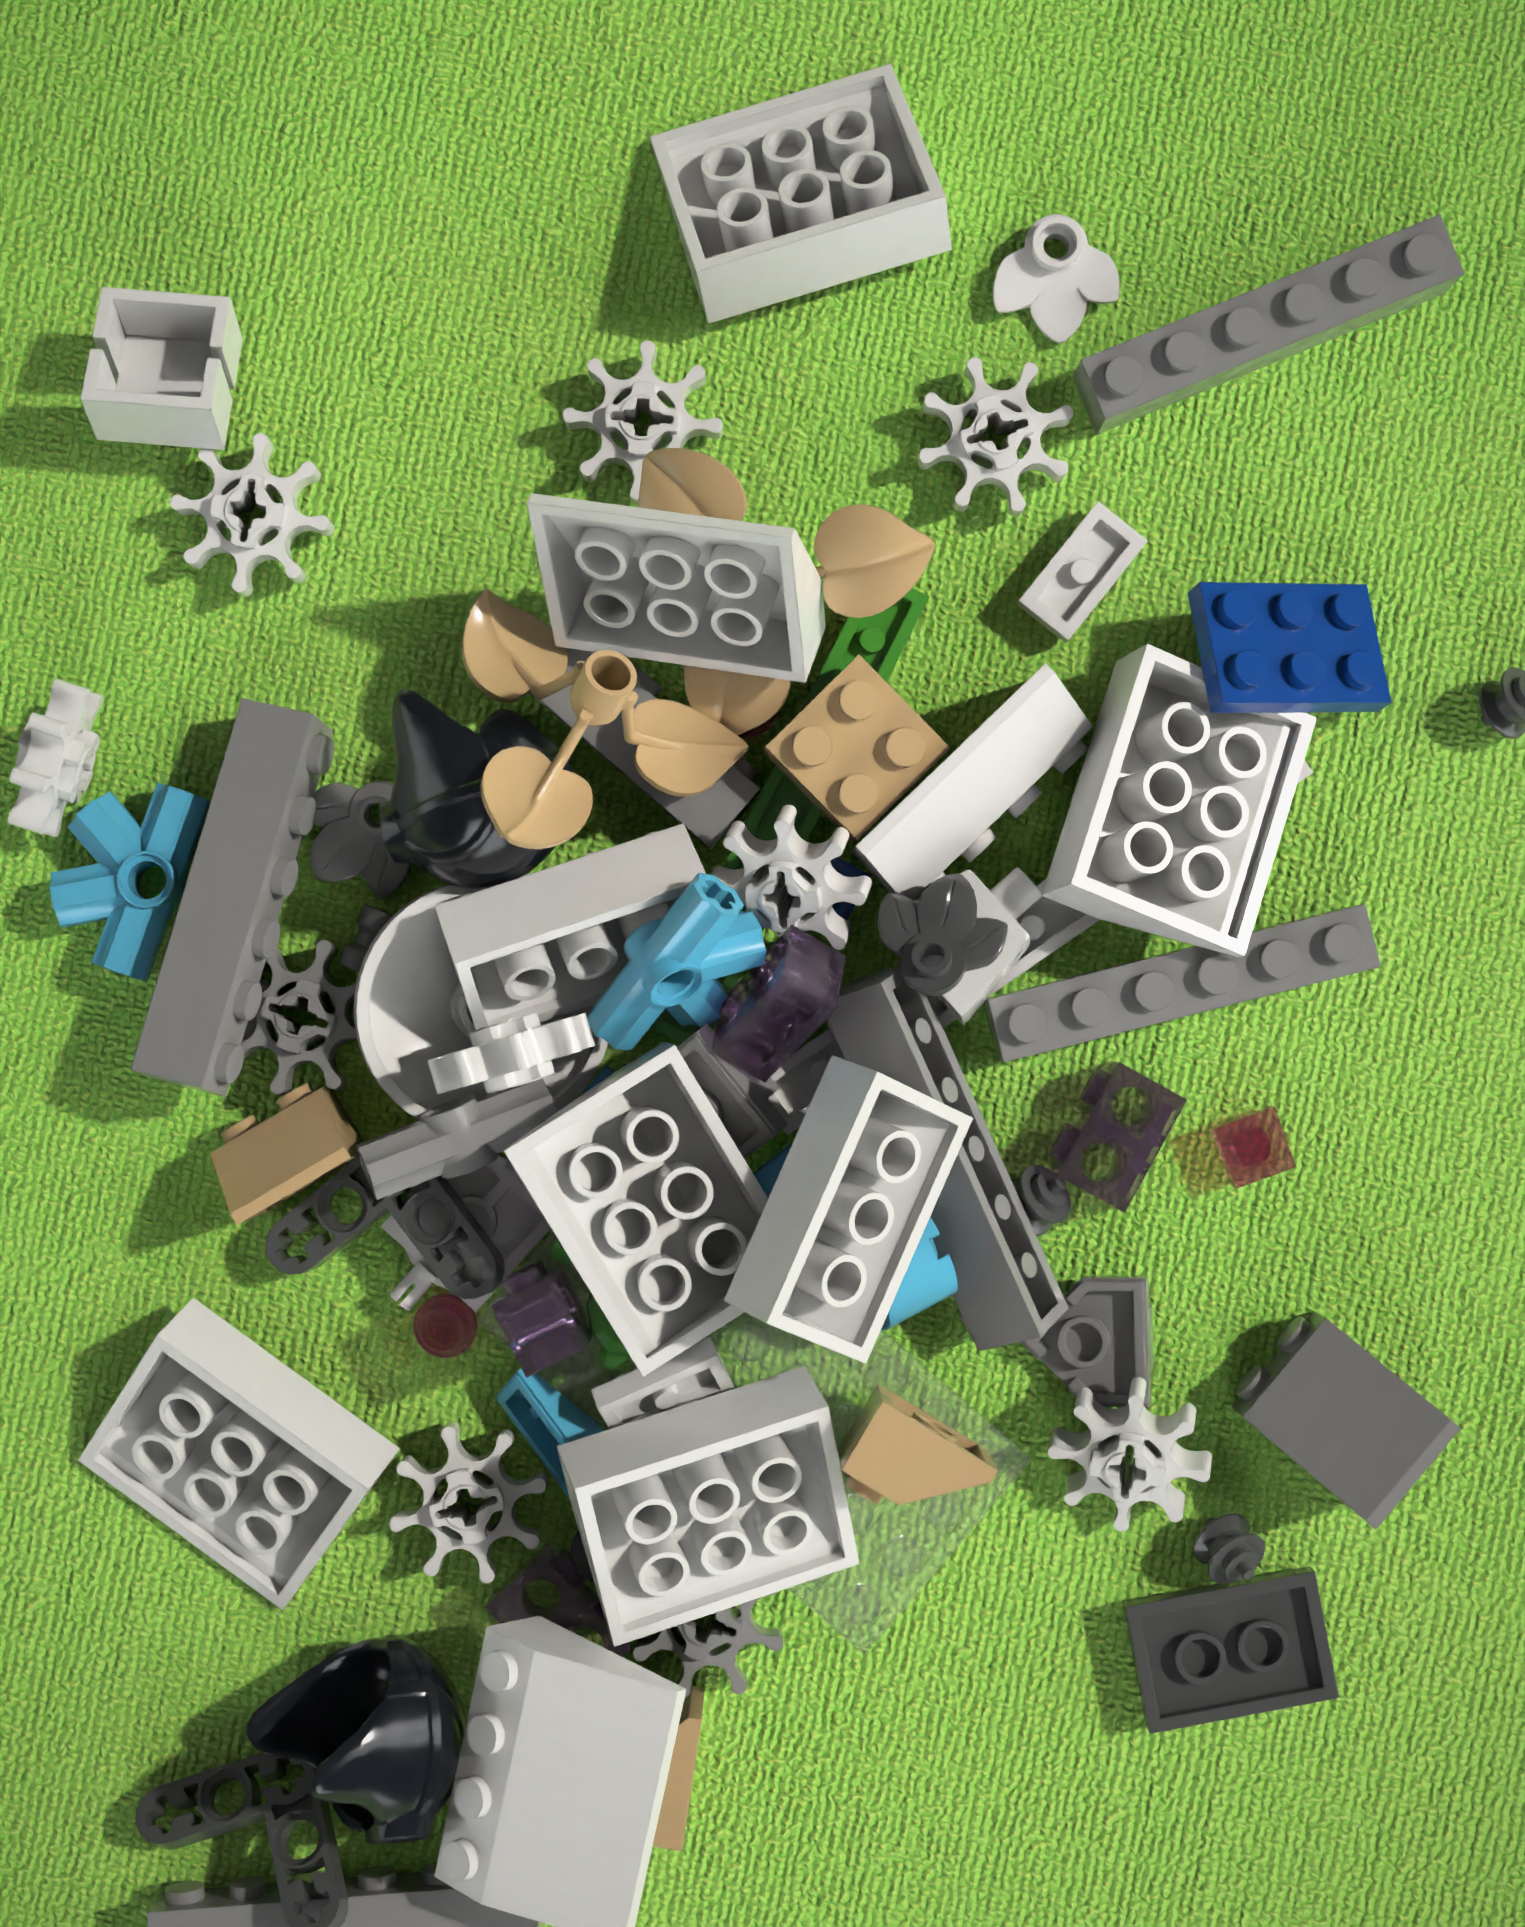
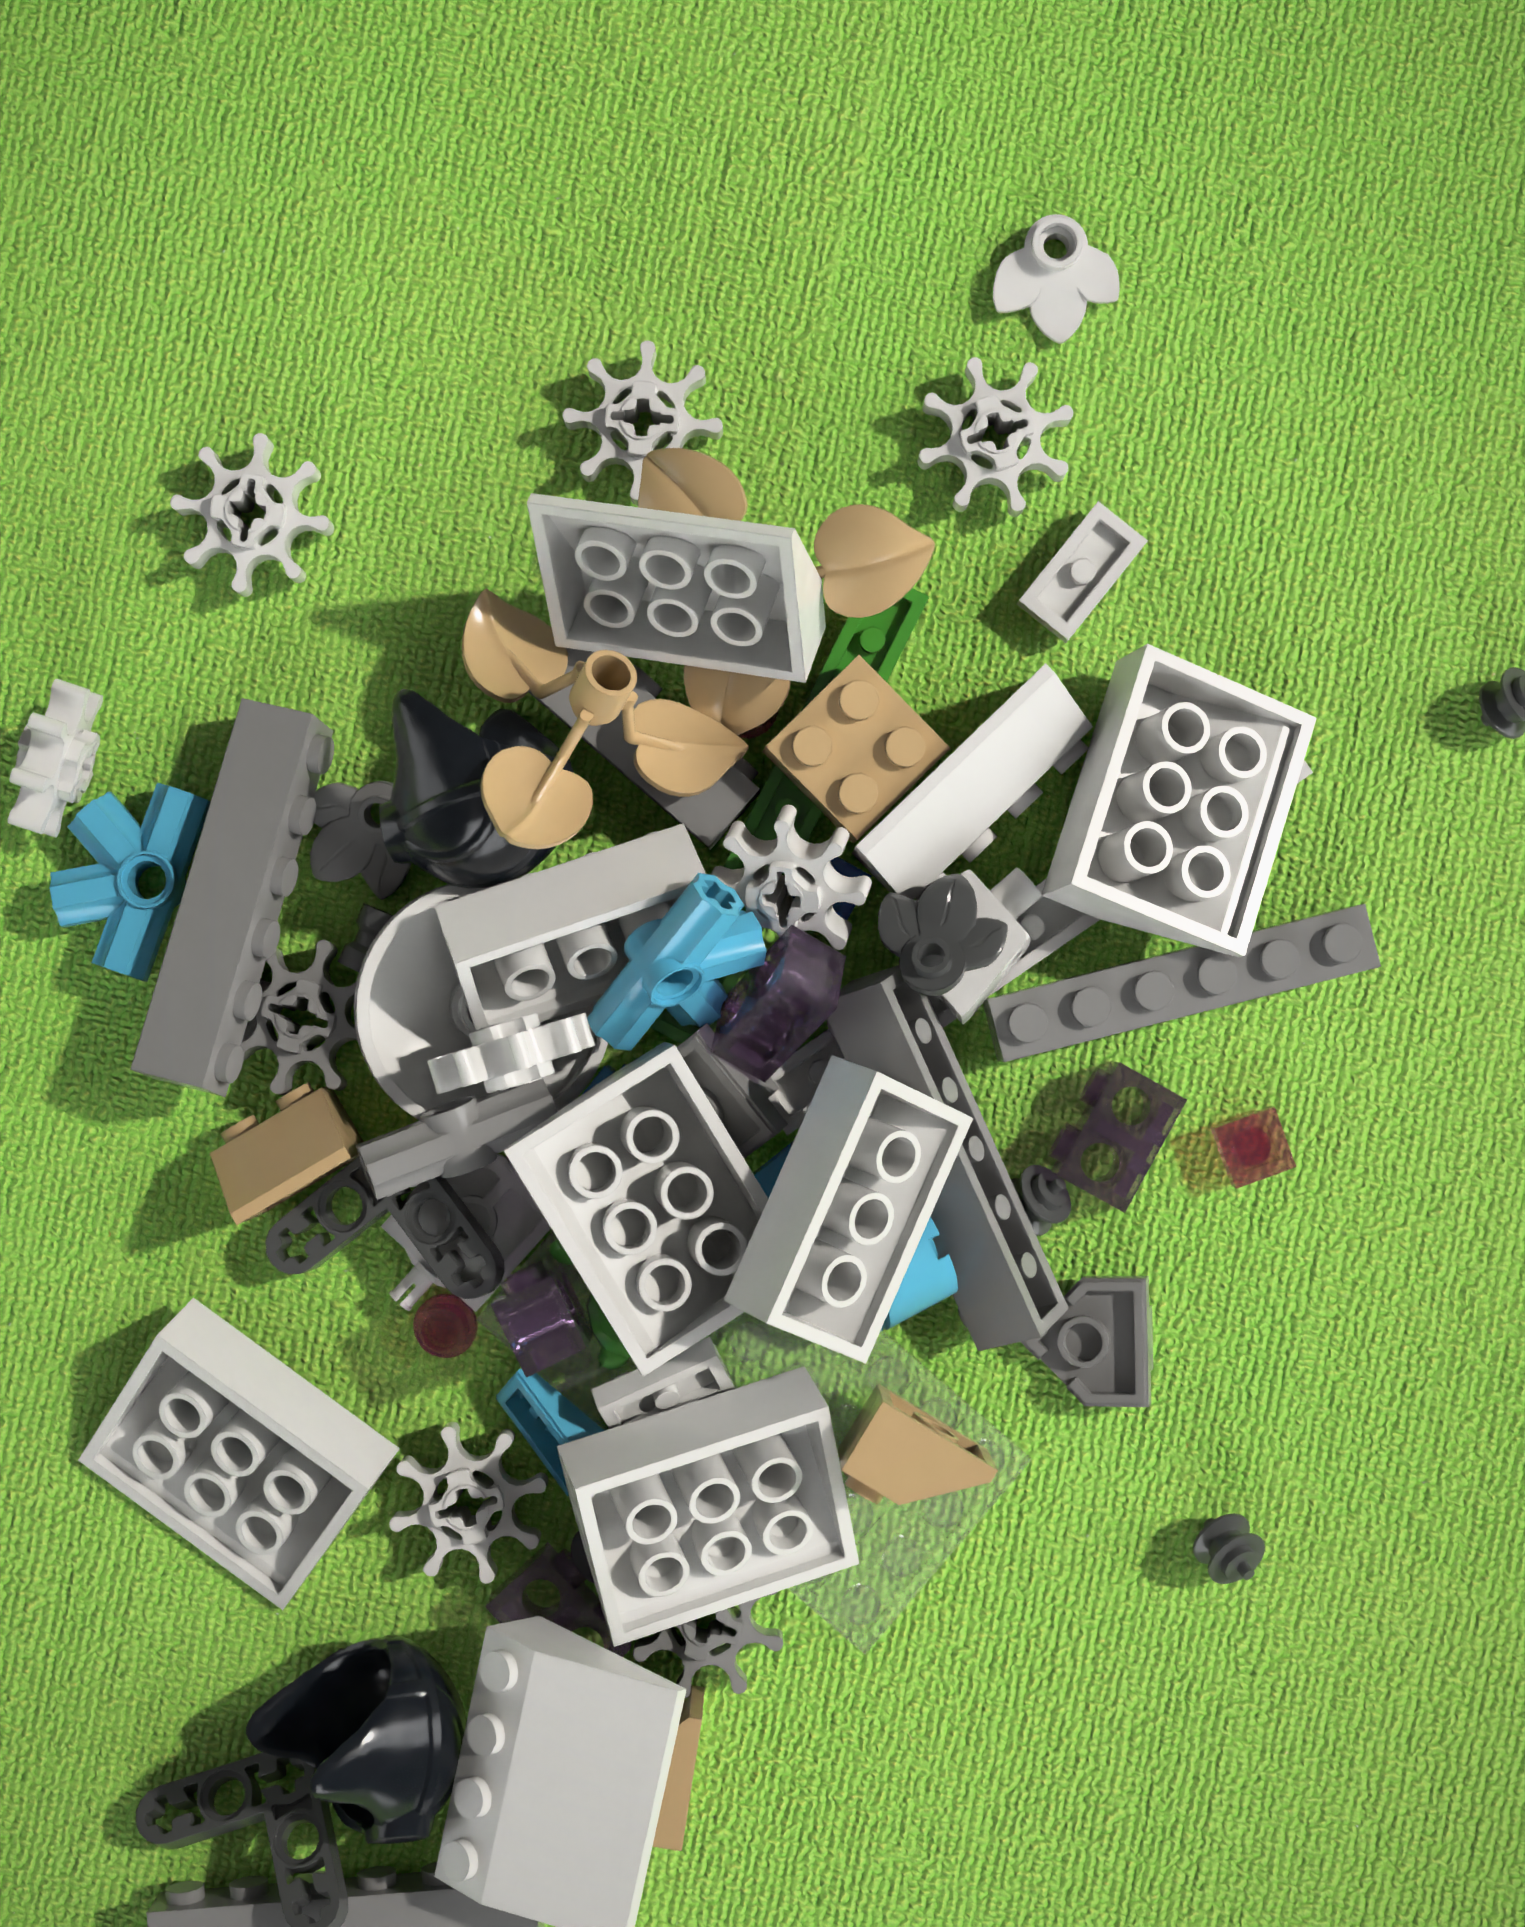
white piece [81,287,243,450] -> none
white slope [650,63,952,324] -> none
white gear [1048,1377,1212,1531] -> none
light grey brick [1073,214,1465,435] -> none
dark grey plate [1123,1566,1339,1734] -> none
blue plate [1188,582,1392,713] -> none
light grey slope [1232,1311,1461,1530] -> none

